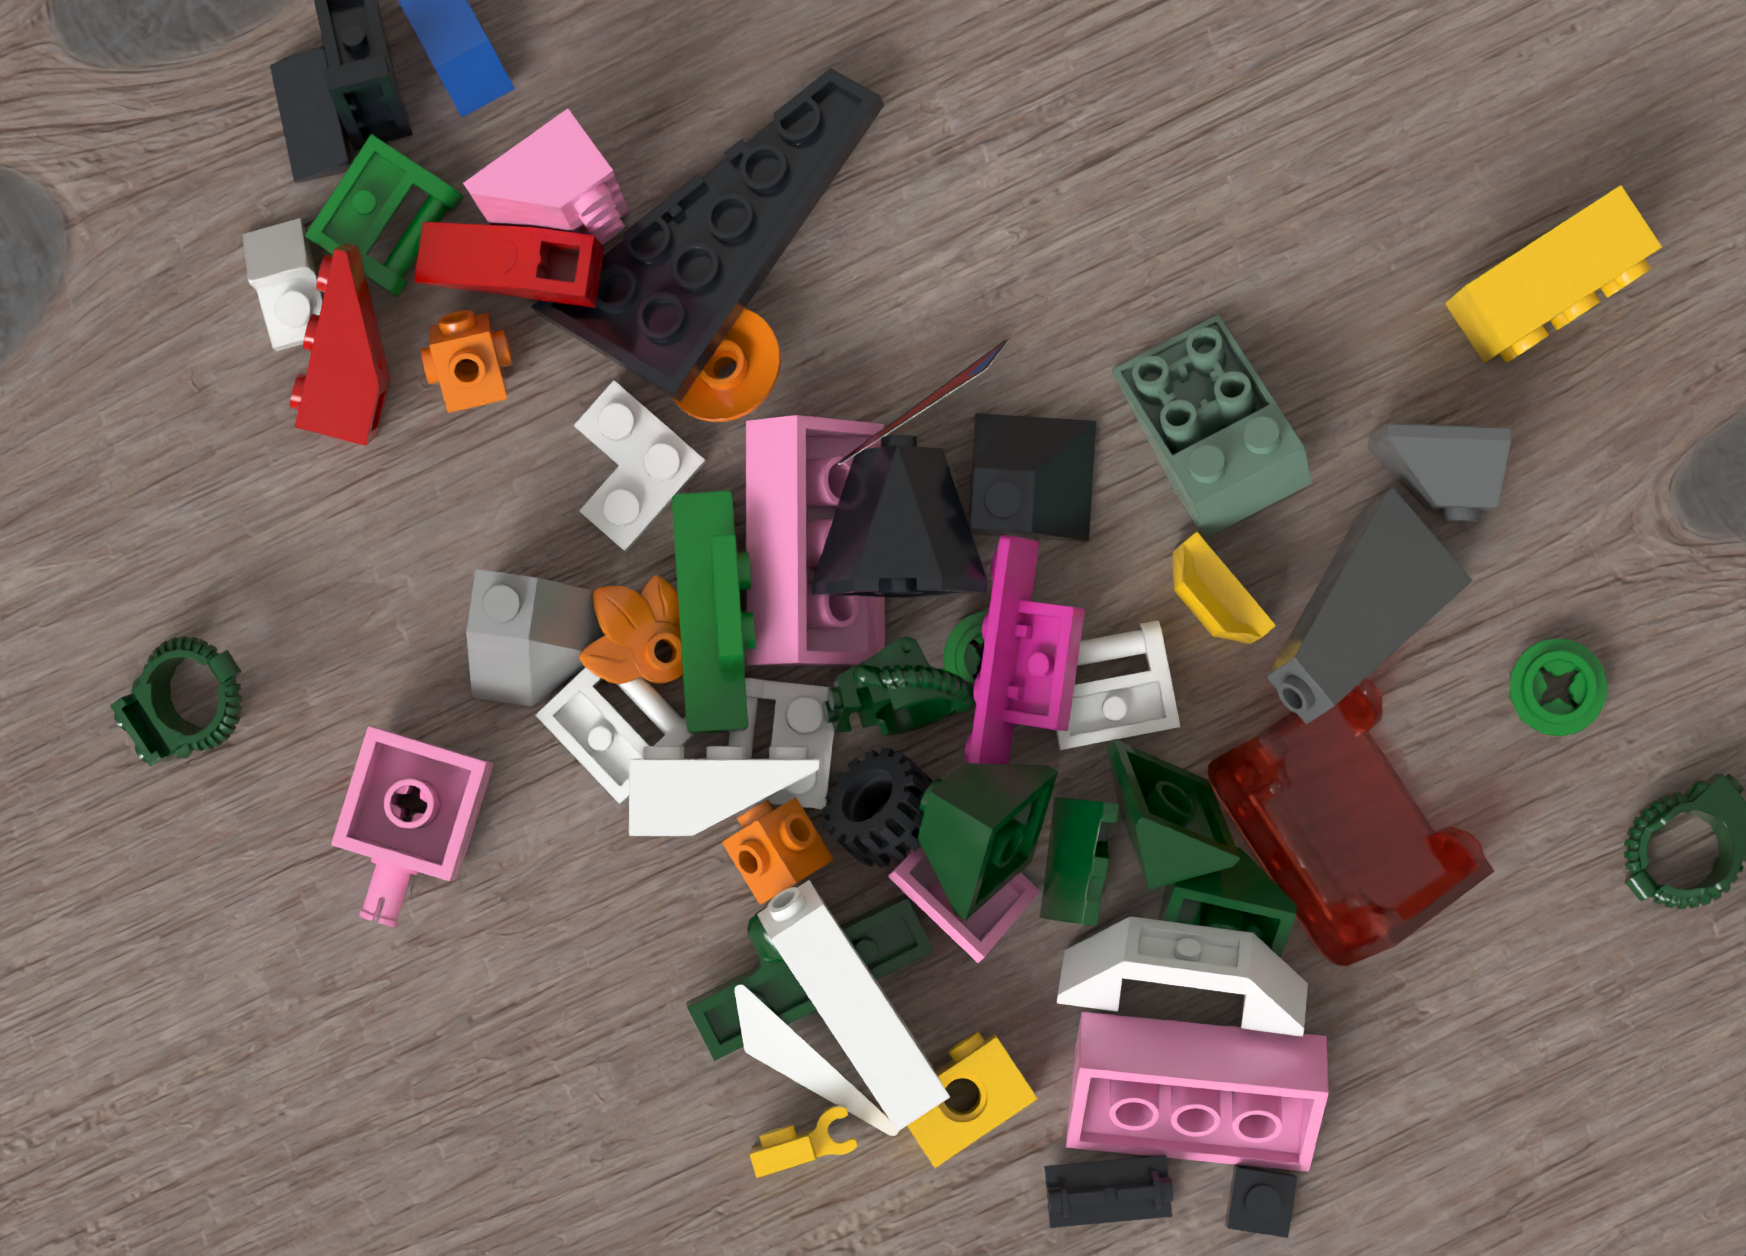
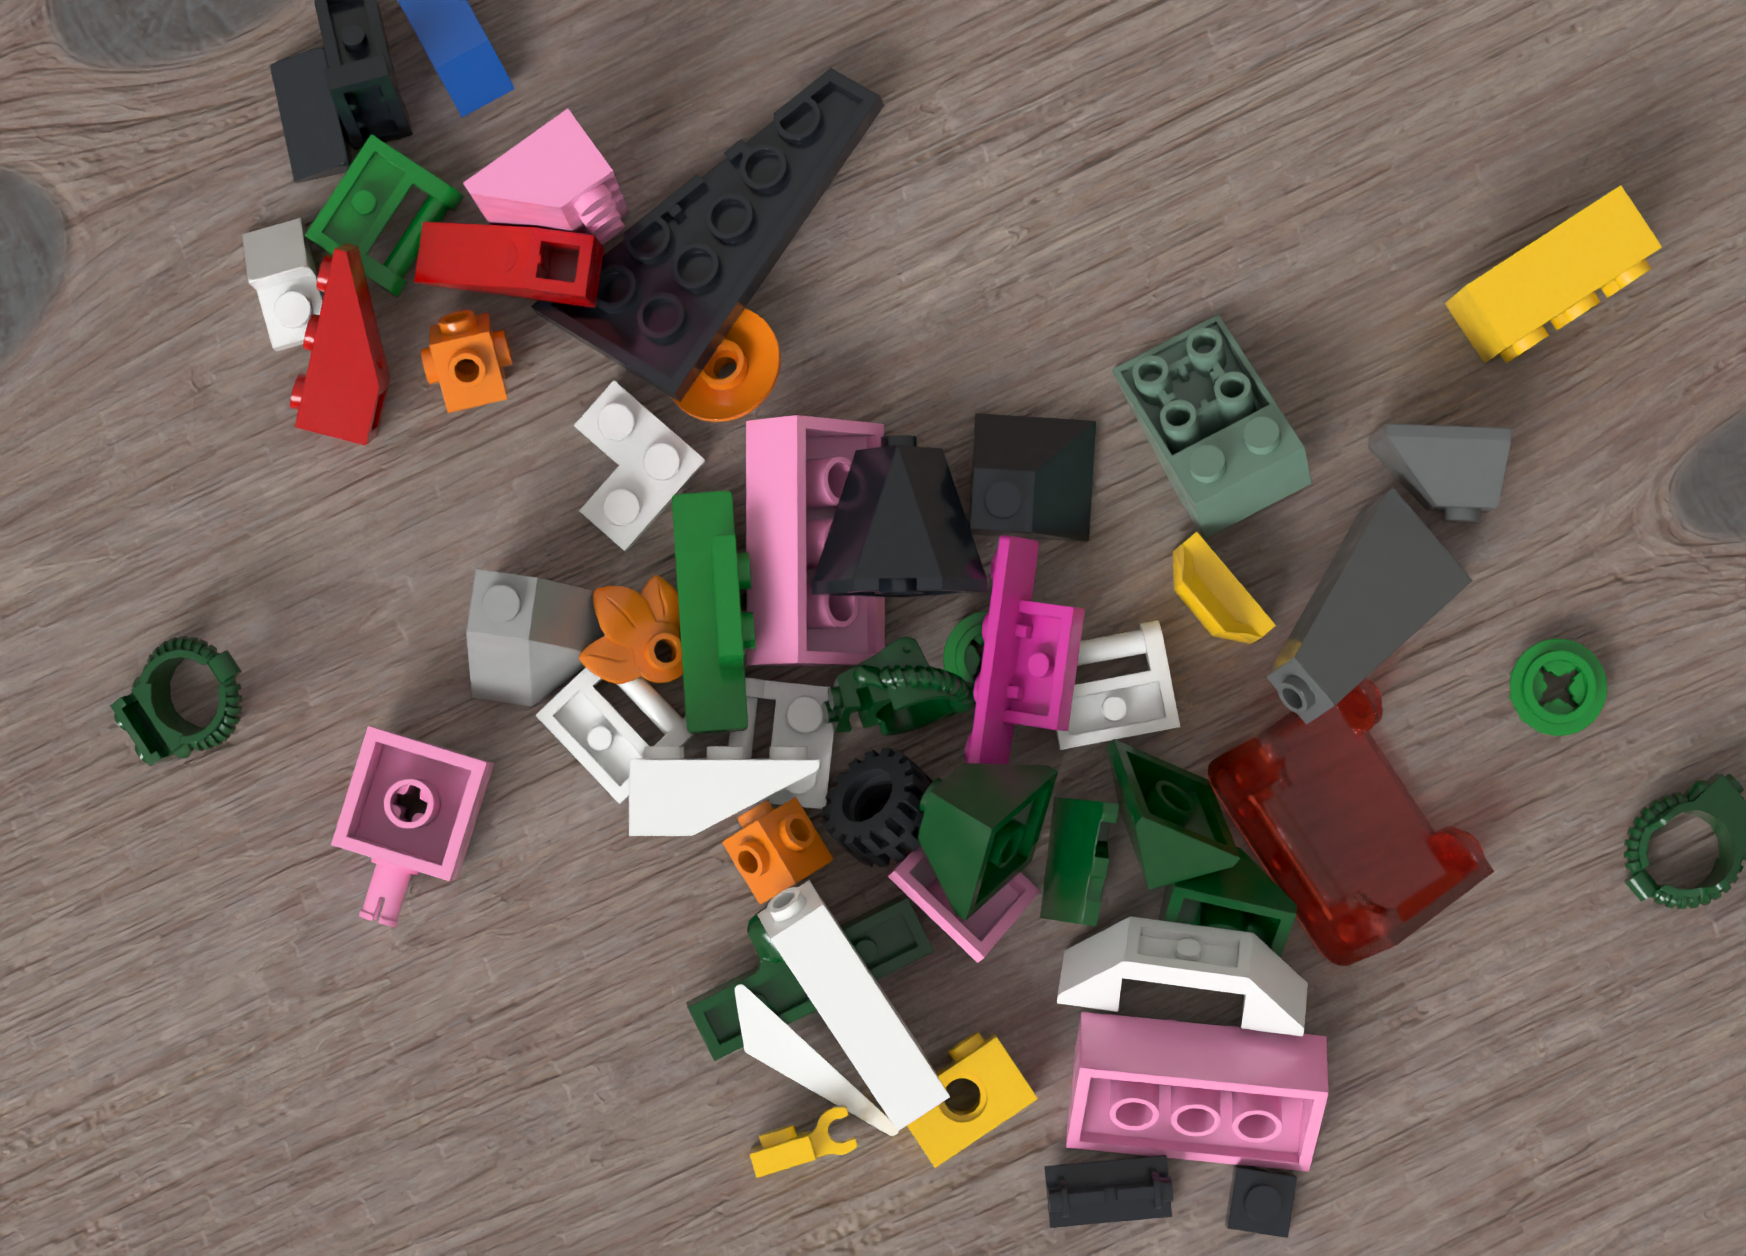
sticker [837,339,1009,465] -> none

